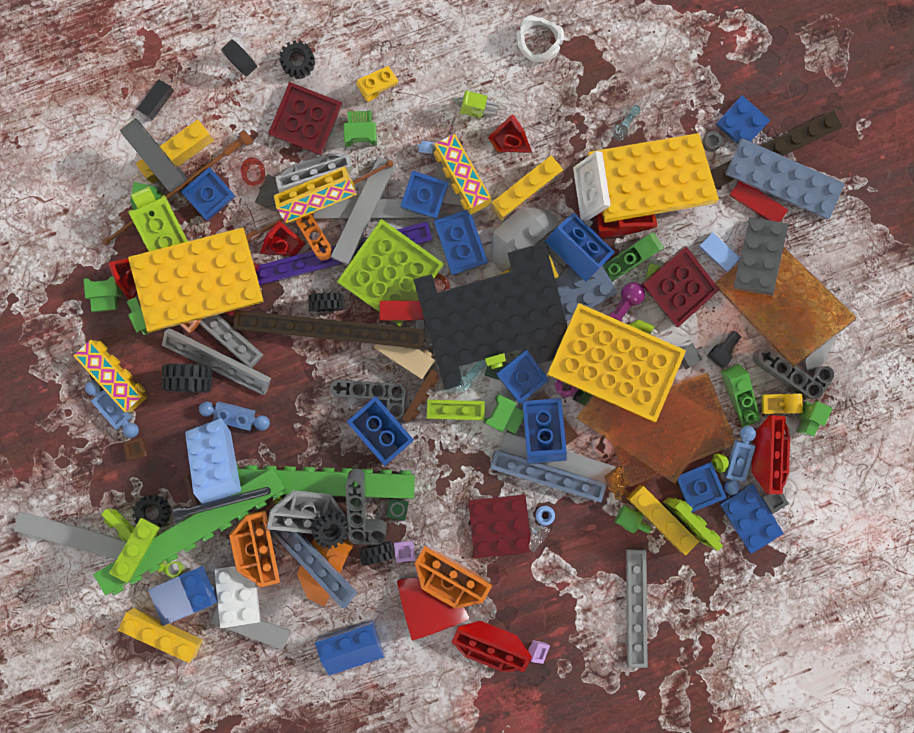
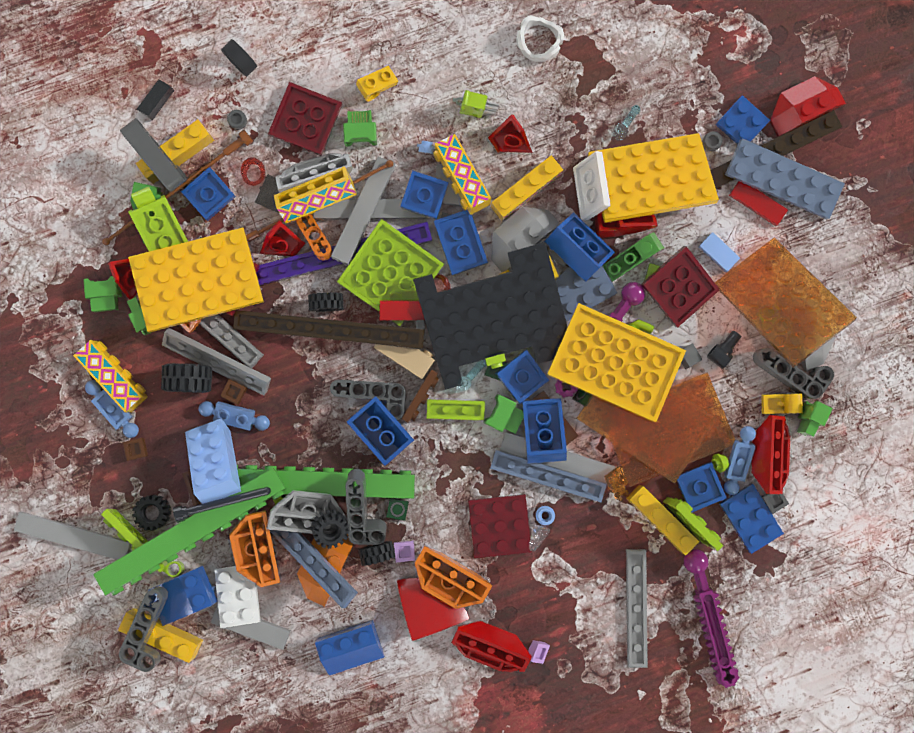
lime plate [109,518,160,583] -> none
black tyre [279,40,315,79] -> none
bright green piece [614,505,652,534] -> none
bright green slope [721,364,761,427] -> none
dark grey plate [734,217,789,296] -> none
none -> dark grey beam [119,586,168,672]
none -> reddish brown plate [221,379,247,405]
none -> dark grey tile [227,110,247,130]
none -> magenta gear [684,549,740,688]
none -> red wedge [770,76,846,137]

